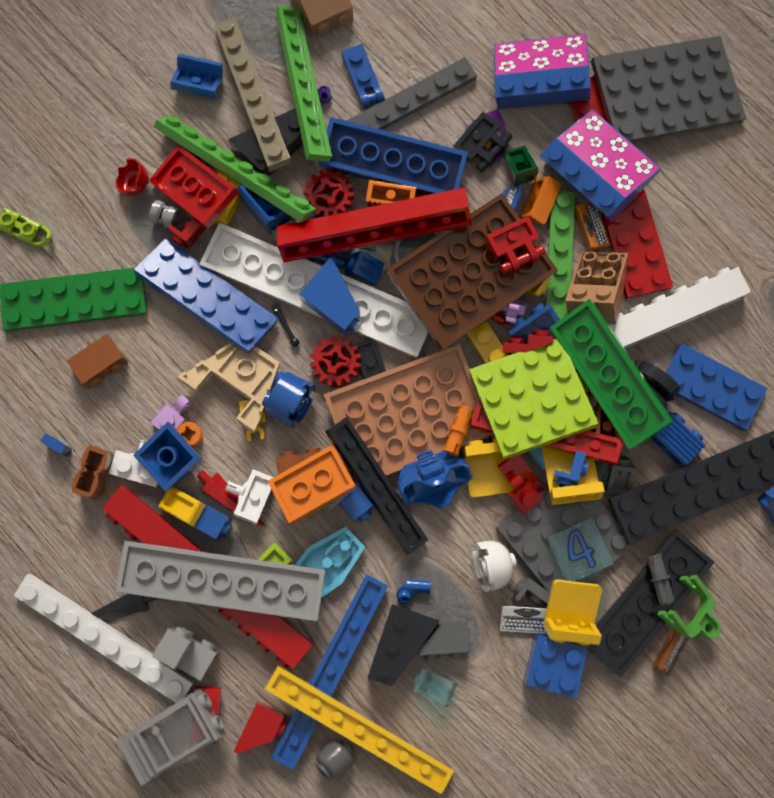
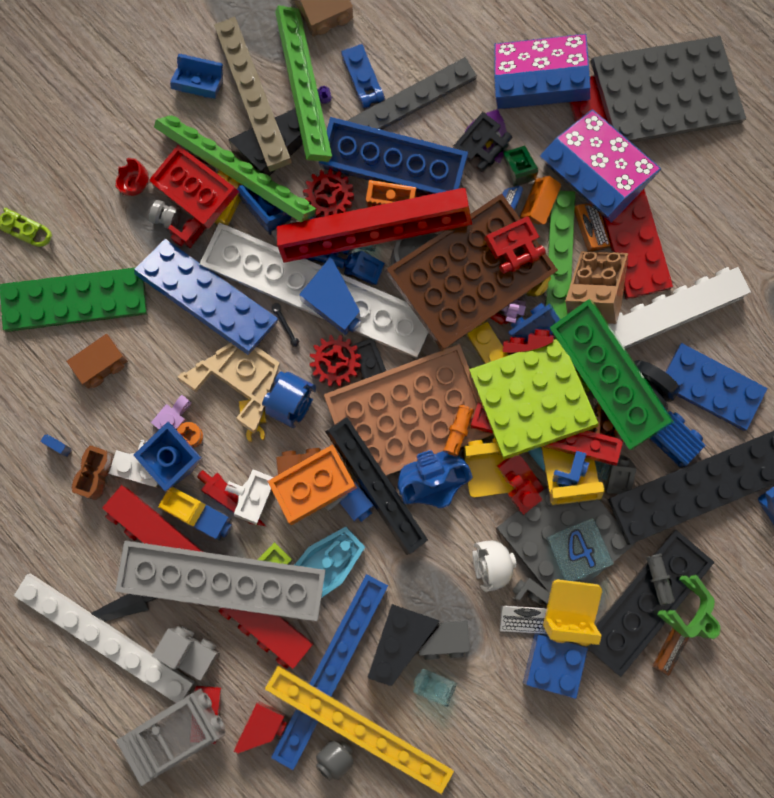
blue arm [396,579,431,604] -> none

